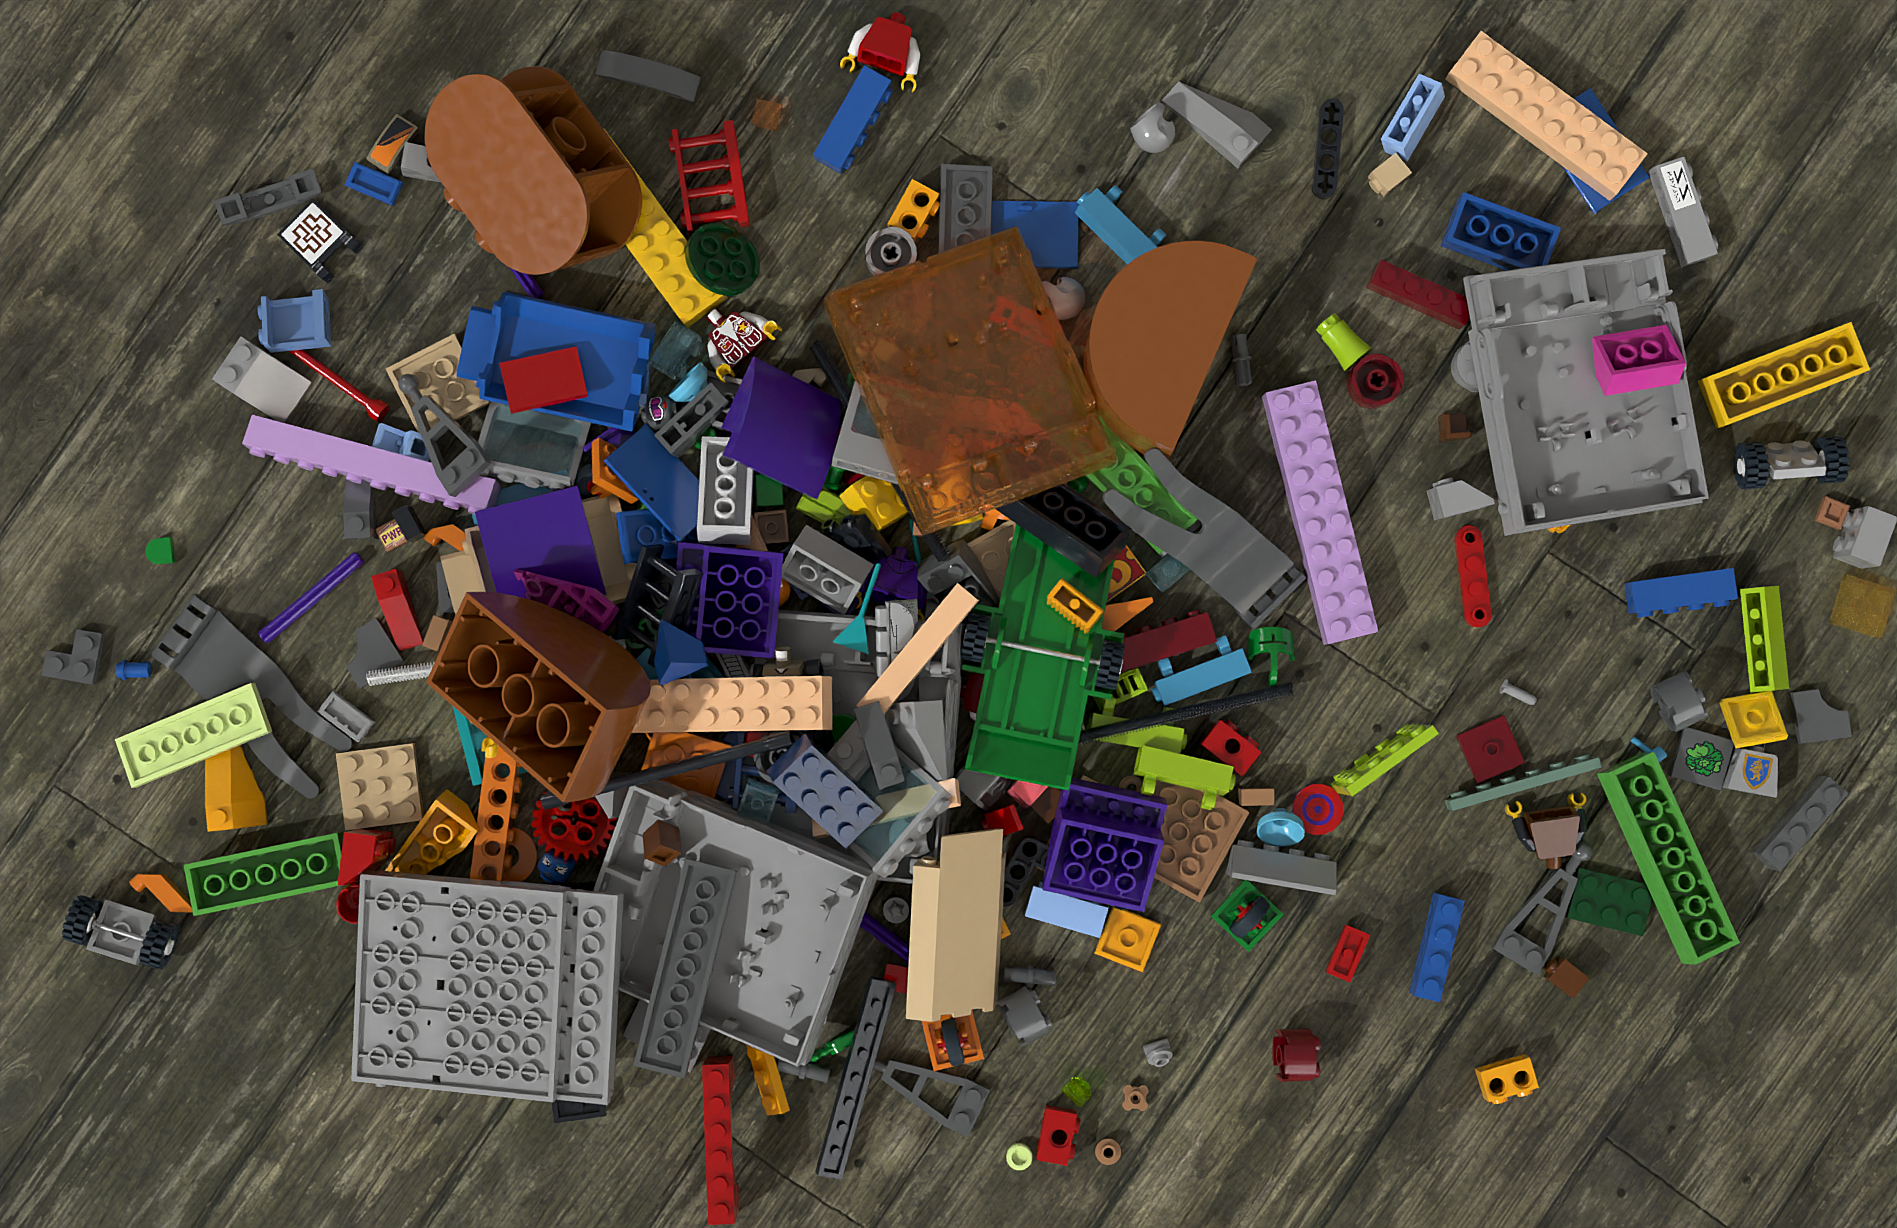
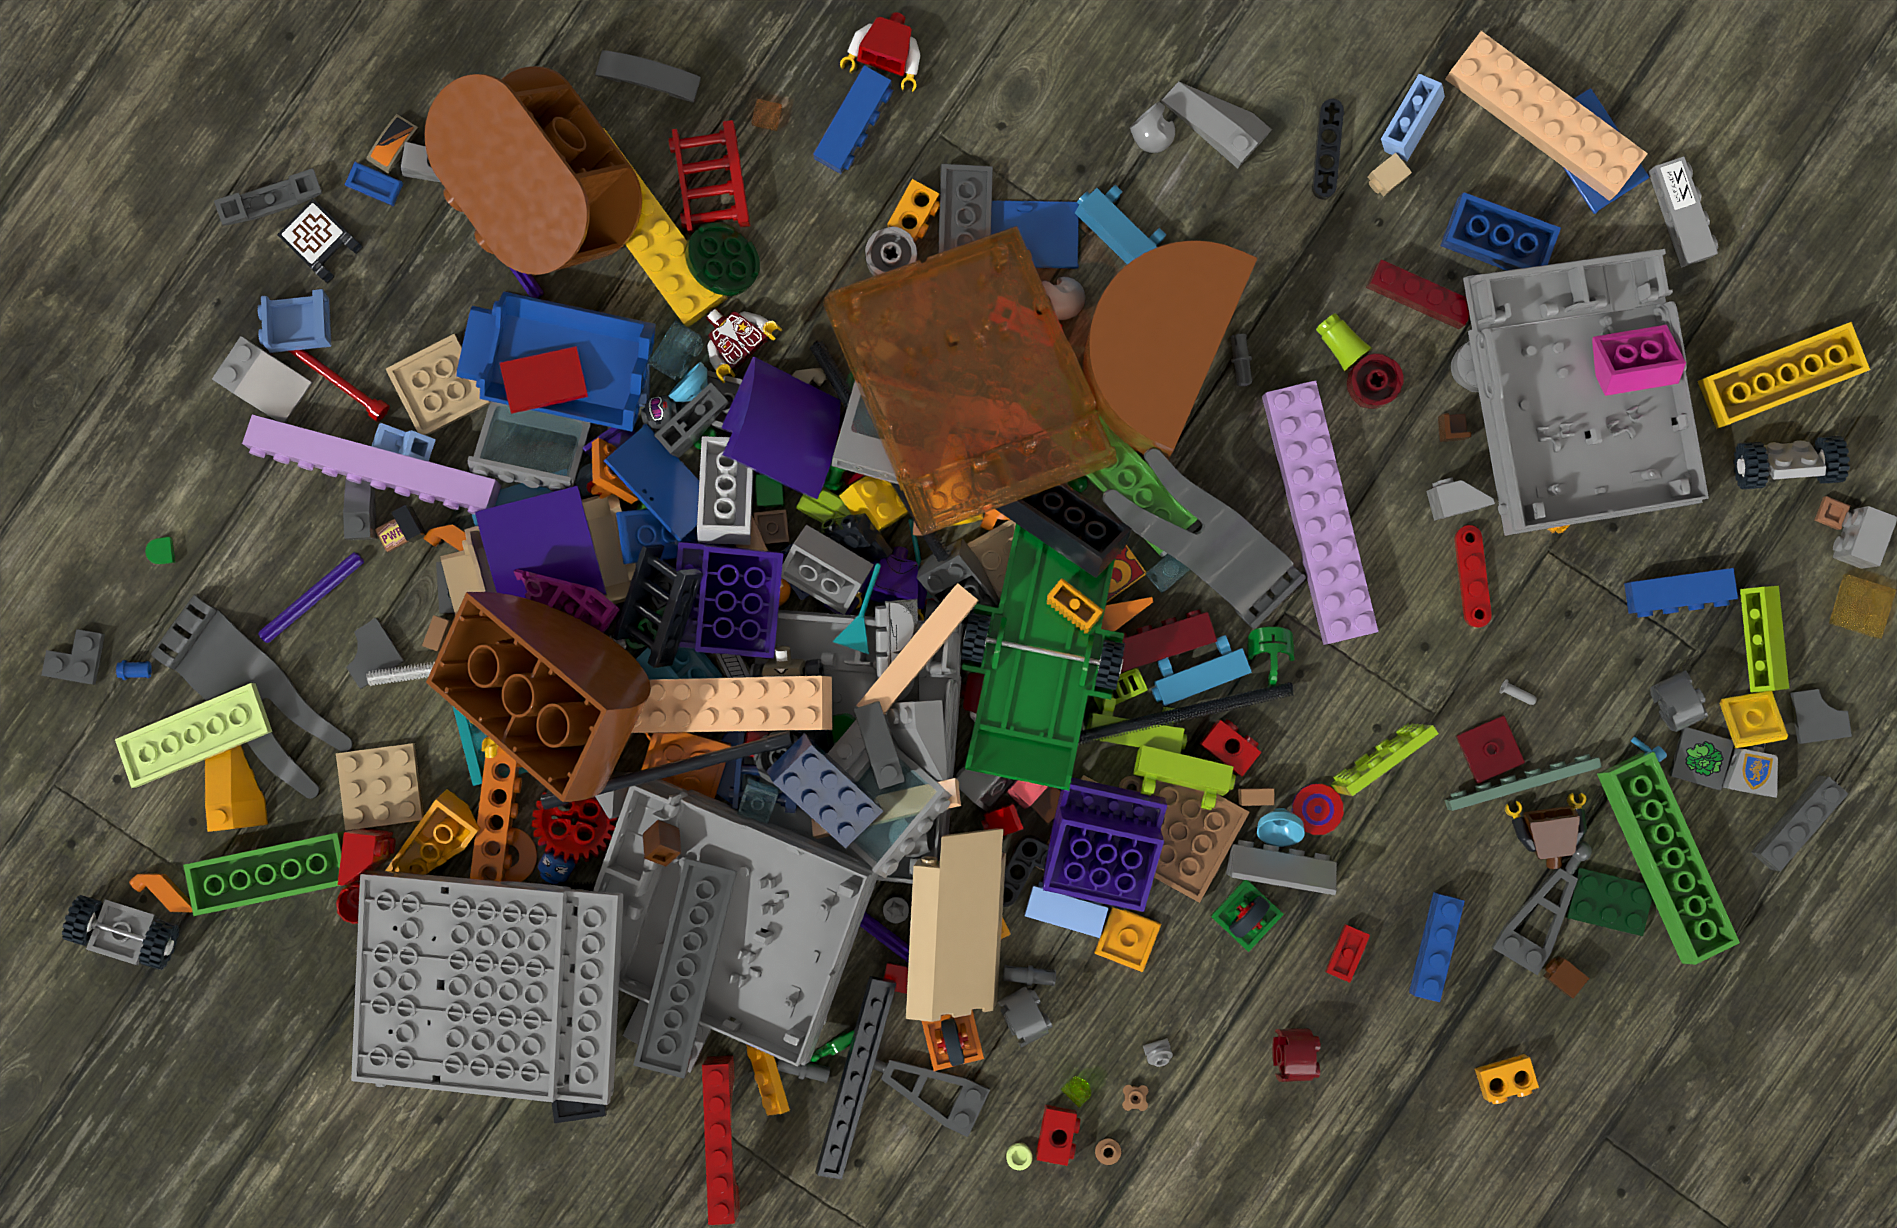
light grey plate [317,691,375,743] -> none
red slope [371,569,424,651] -> none
dark grey plate [398,374,491,497] -> none
blue slope [654,619,709,686] -> none

